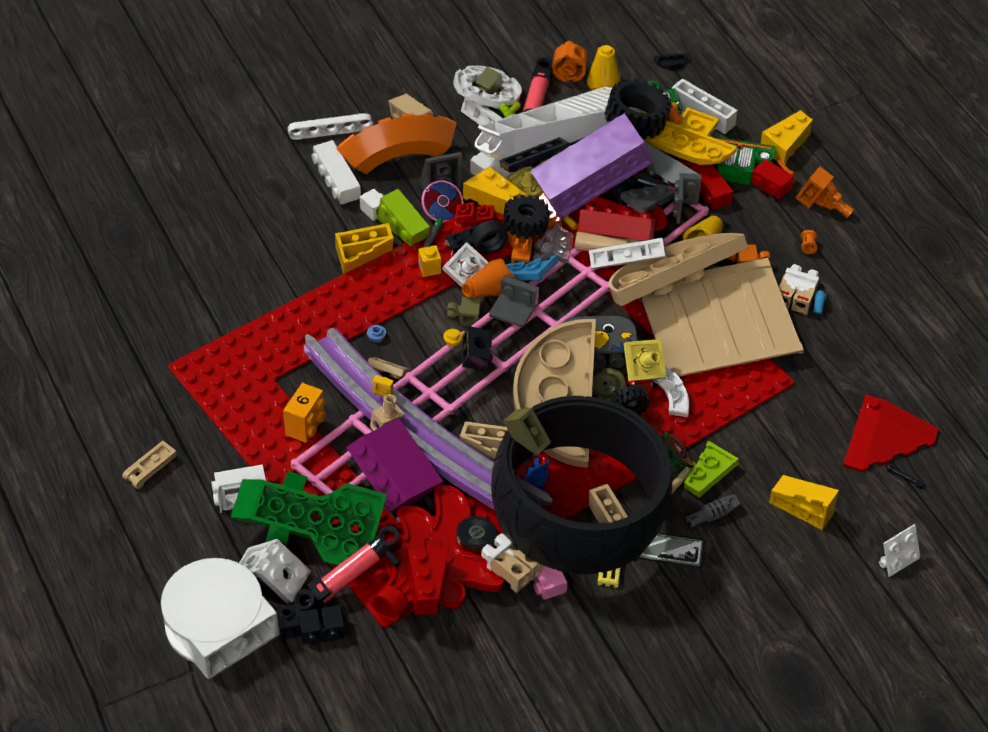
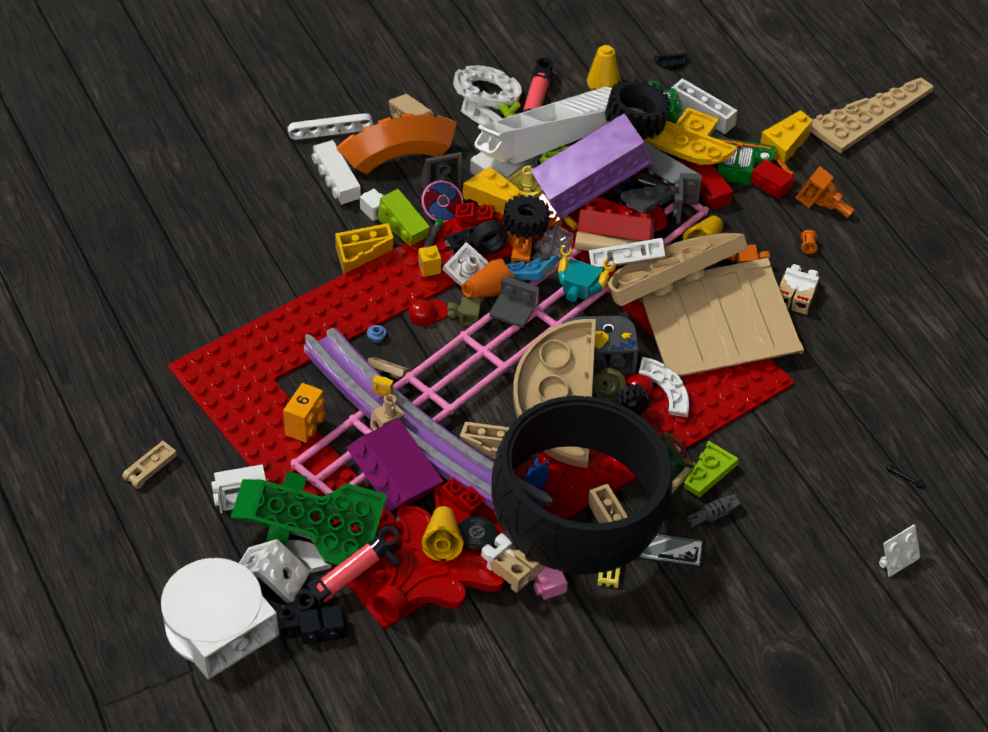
red wedge [406,546,449,615] -> none
yellow plate [443,329,462,347] -> none
black brick [461,326,493,371] -> none
olive brick [475,67,503,95] -> none
black plate [499,137,569,173] -> none
olive slope [503,408,551,454] -> none
orange brick [552,41,588,82] -> none
light yellow plate [623,339,667,382] -> none
orange bush [668,102,684,124] -> none
yellow wedge [769,475,839,530] -> none
dark azure arm [813,290,827,314] -> none
red slope [843,394,939,472] -> none
none -> white tile [286,540,332,573]
none -> red cap [409,299,448,326]
none -> yellow cone [422,506,463,561]
none -> red slope [440,477,486,512]
none -> teal torso [558,245,616,302]
none -> tan wing [811,78,934,153]

